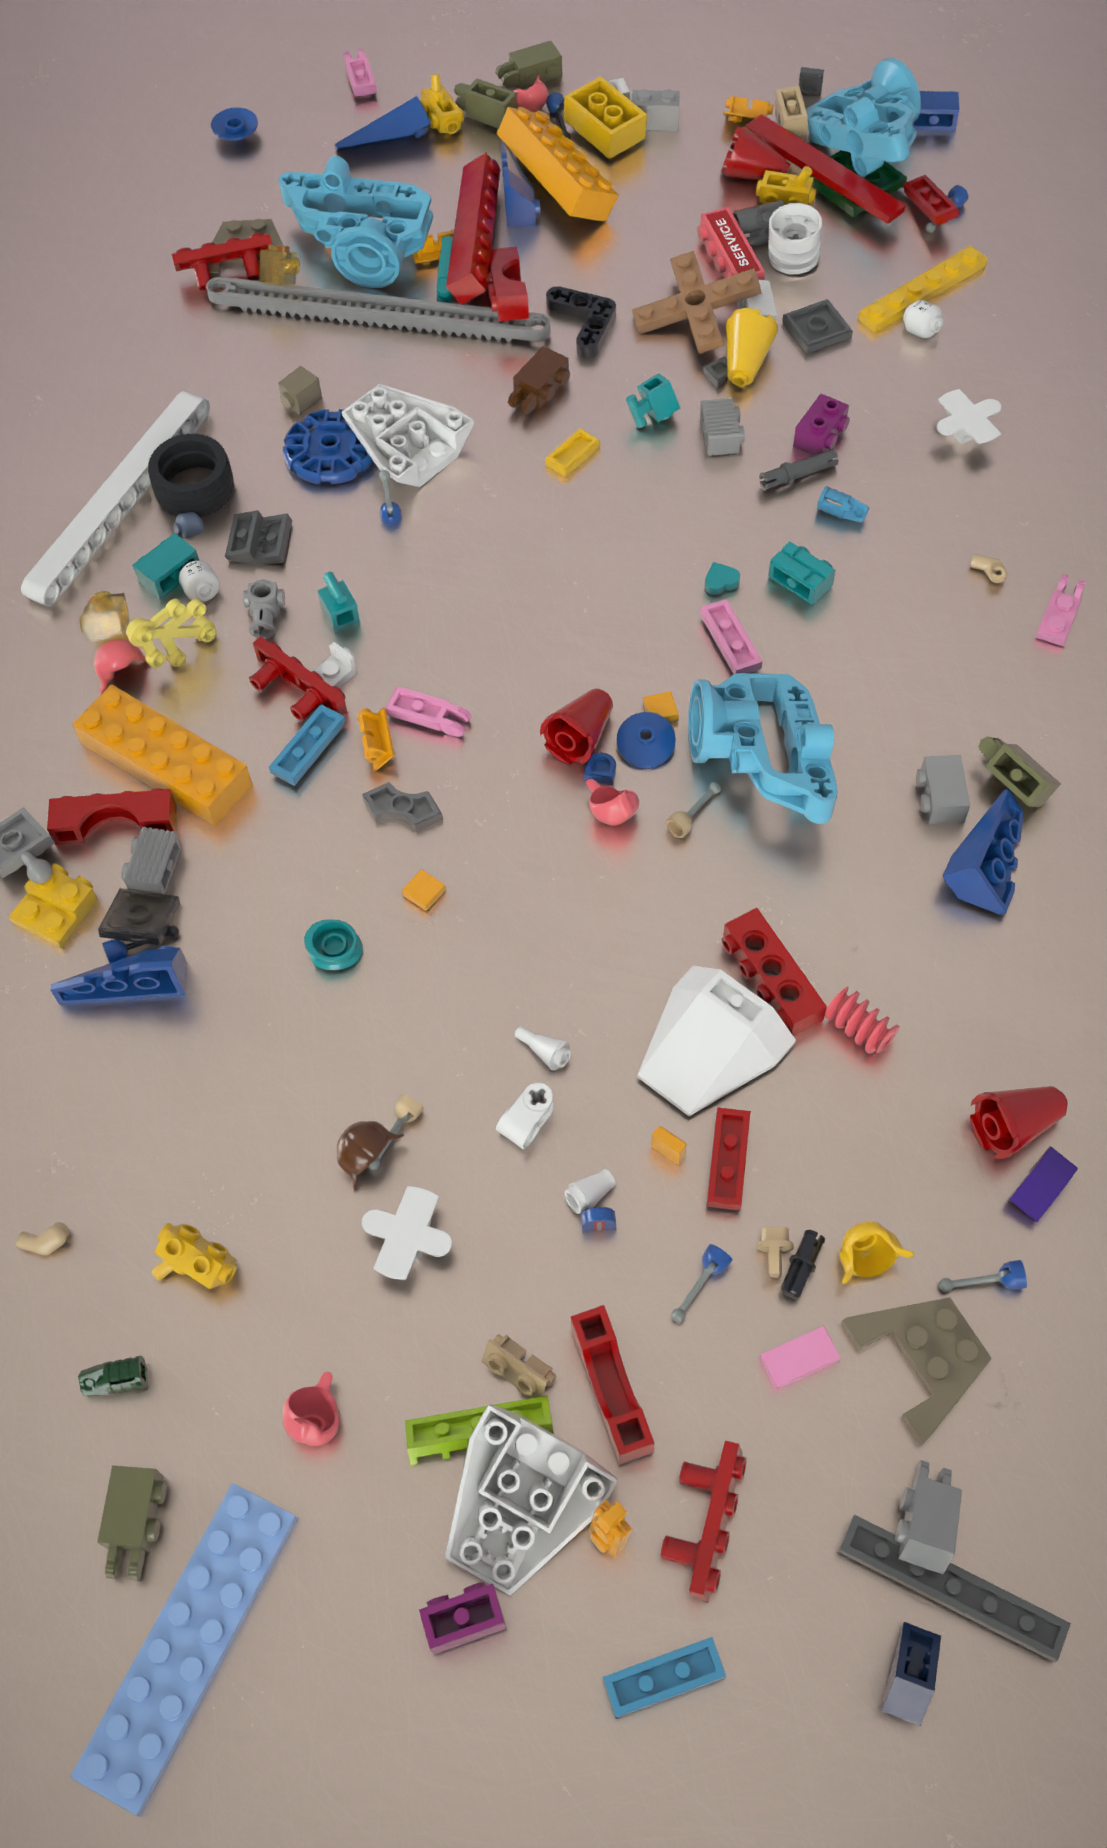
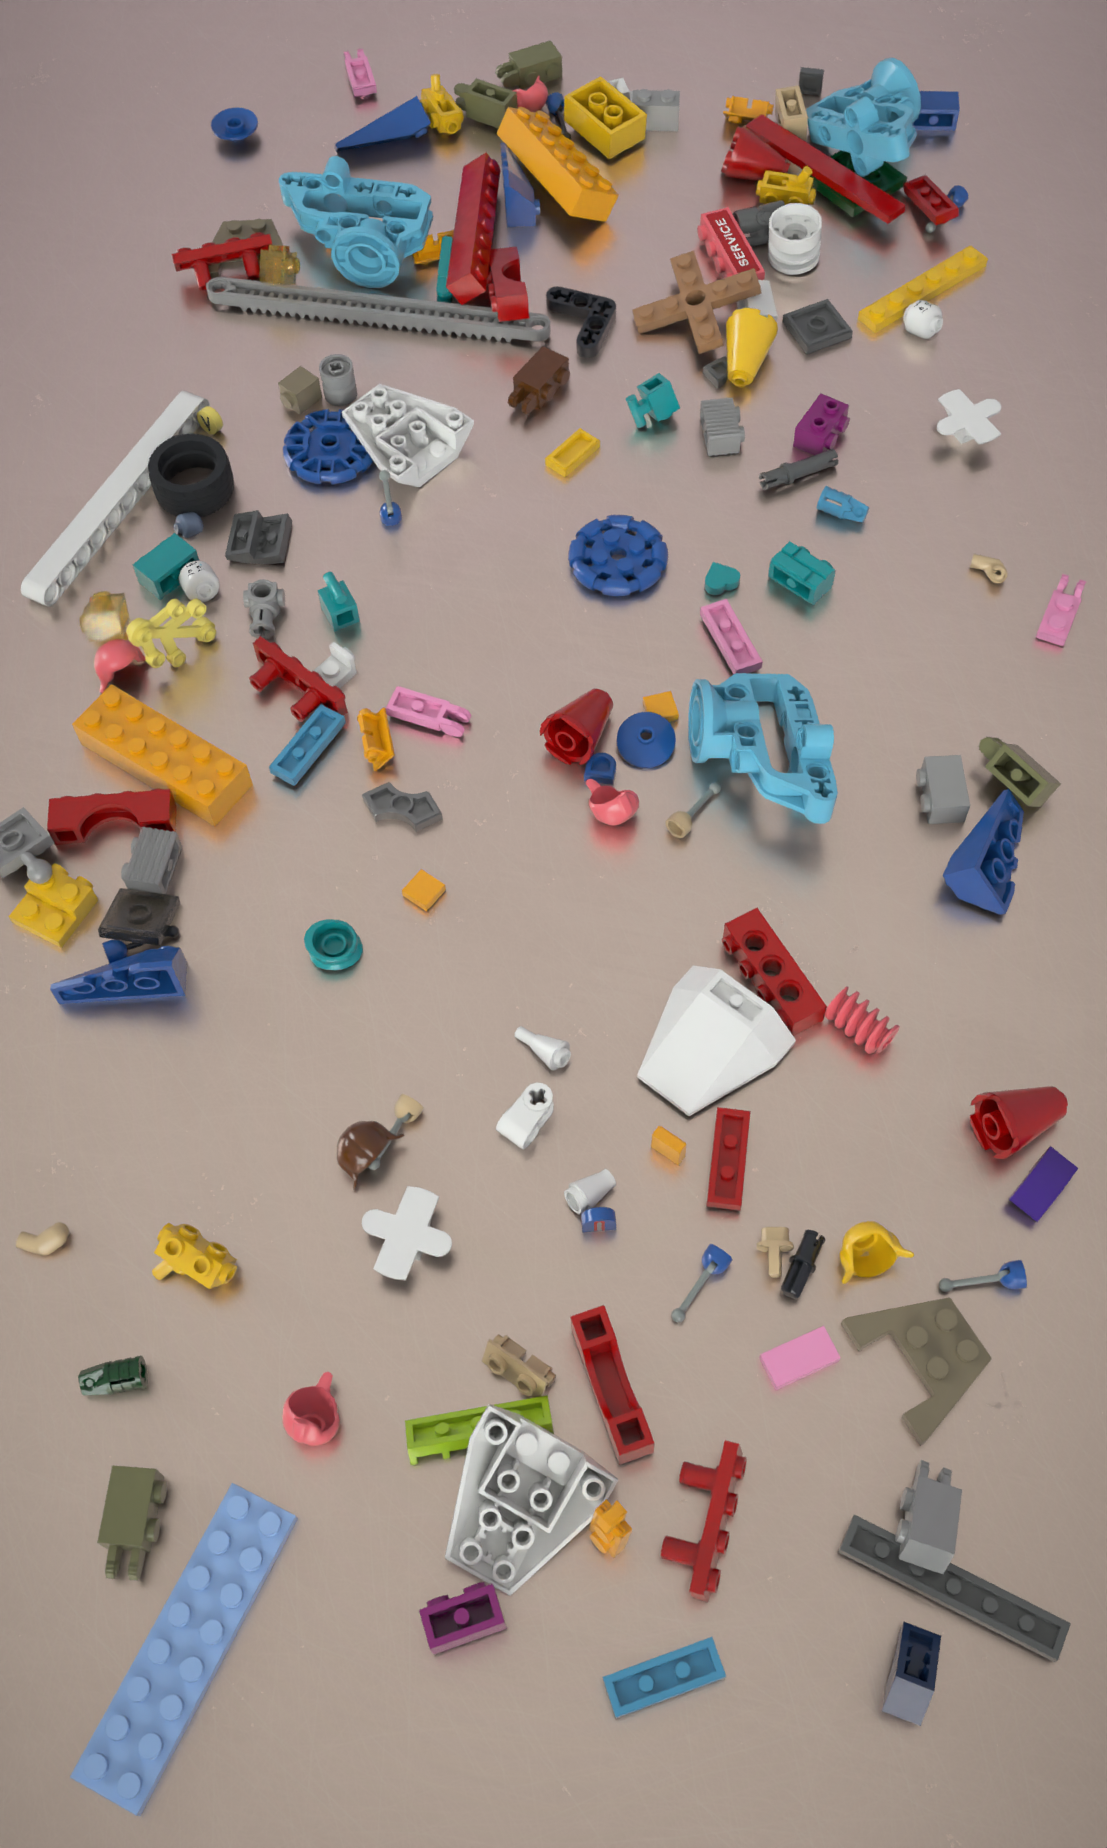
none -> light yellow tile [197,406,223,435]
none -> light grey wheel [319,354,357,406]
none -> blue plate [568,515,668,596]

